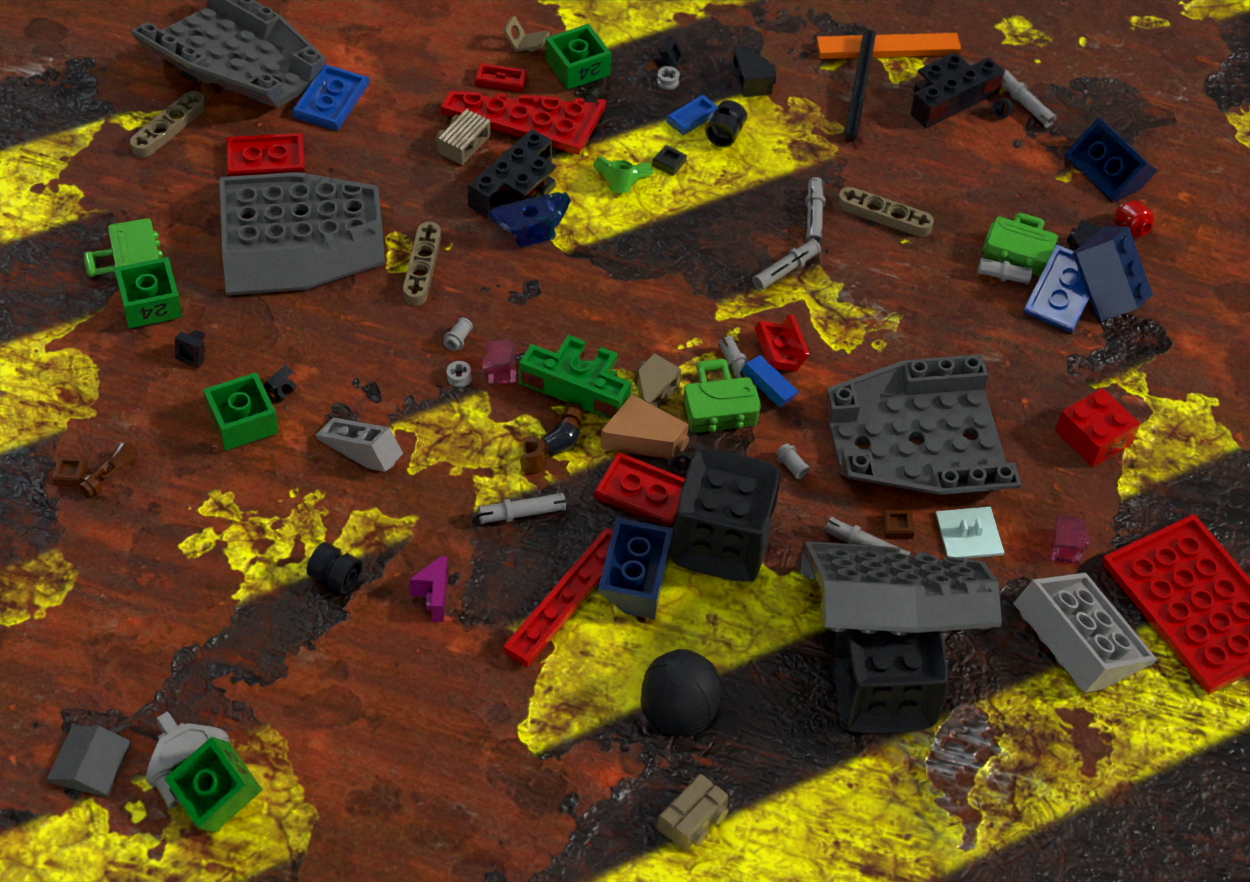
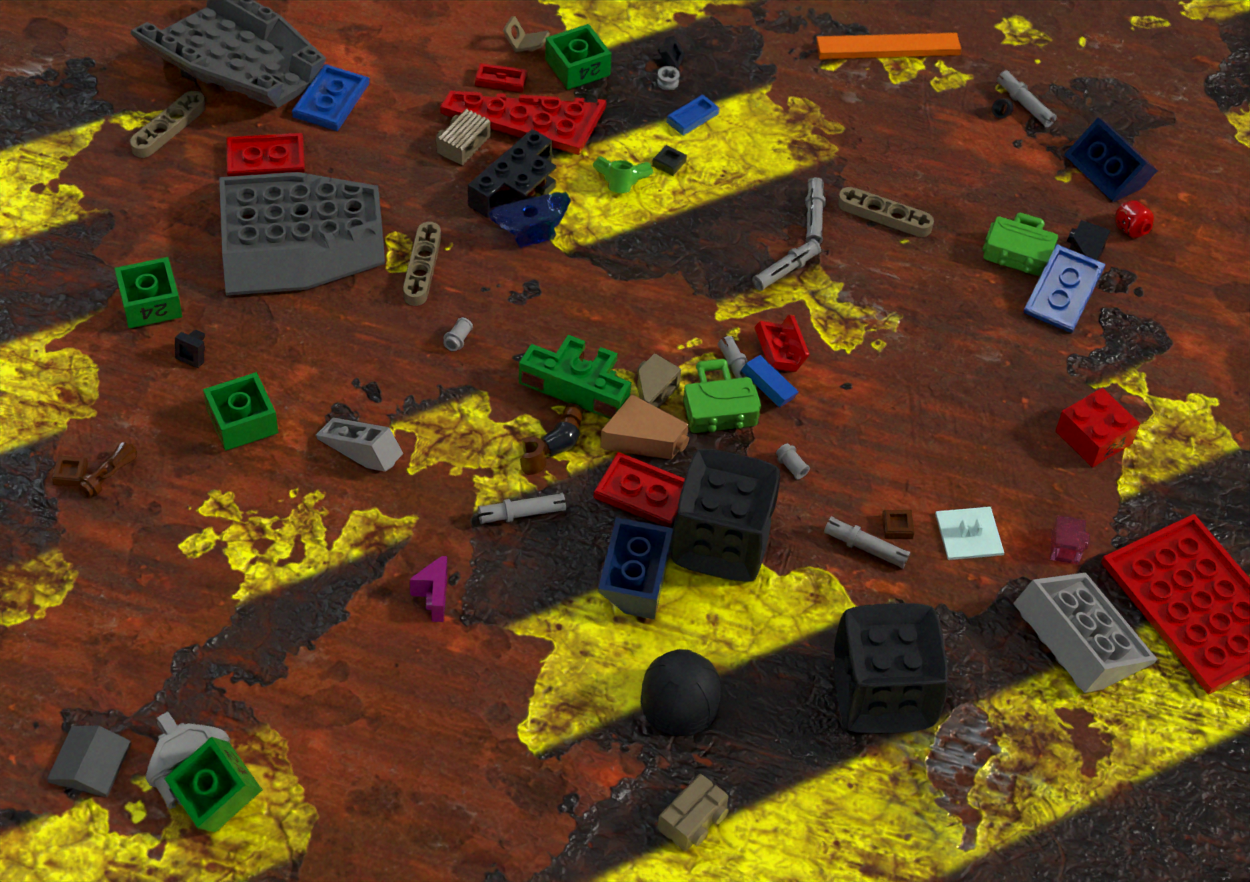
bright green piece [84,218,163,277] -> none
black tile [263,364,297,402] -> none
black wheel [307,542,363,594] -> none
light grey bush [446,361,472,387] -> none
clear pink brick [482,340,516,384] -> none
red plate [503,527,613,668] -> none
black hinge [671,451,692,476] -> none
black wheel [705,100,748,147] -> none
black slope [732,46,776,98] -> none
dark grey wedge [796,541,1002,635] -> none
dark grey wedge [827,354,1022,495] -> none
black axle [844,28,876,142] -> none
black piece [910,52,1005,128] -> none
light grey pin [977,258,1032,285] -> none
dark blue slope [1072,226,1153,321] -> none

